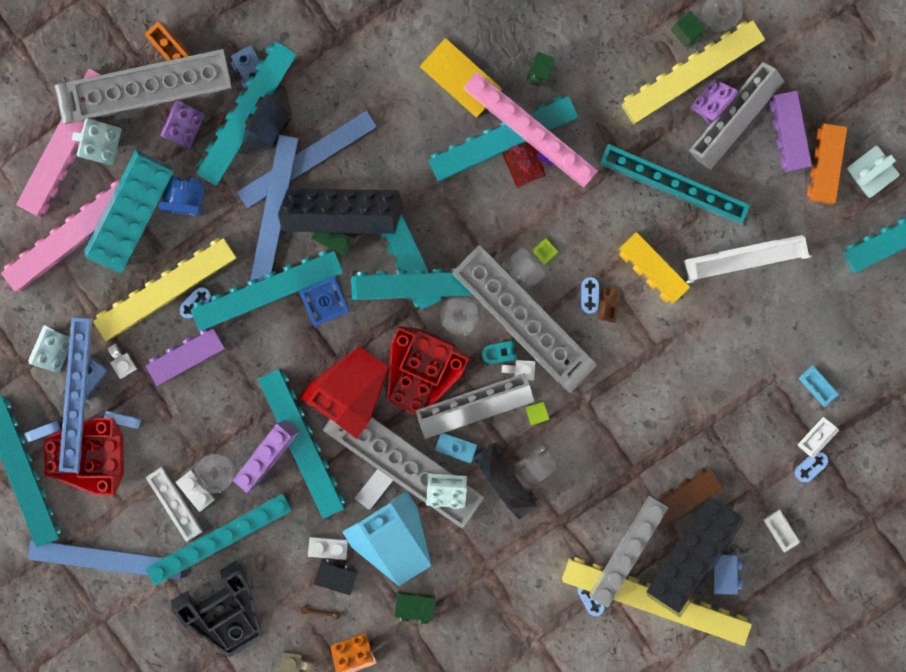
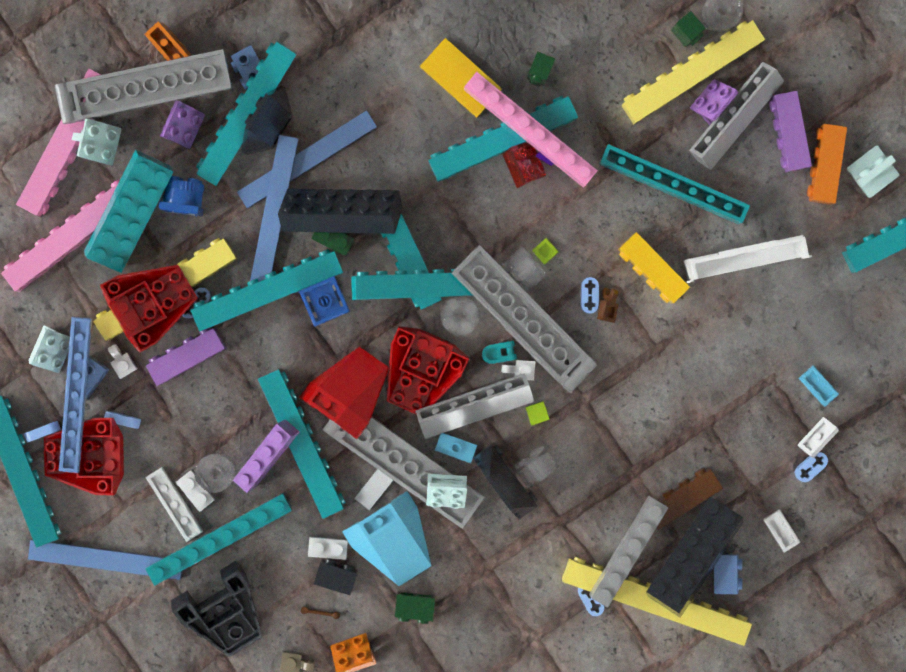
none -> red wedge [100,265,198,353]

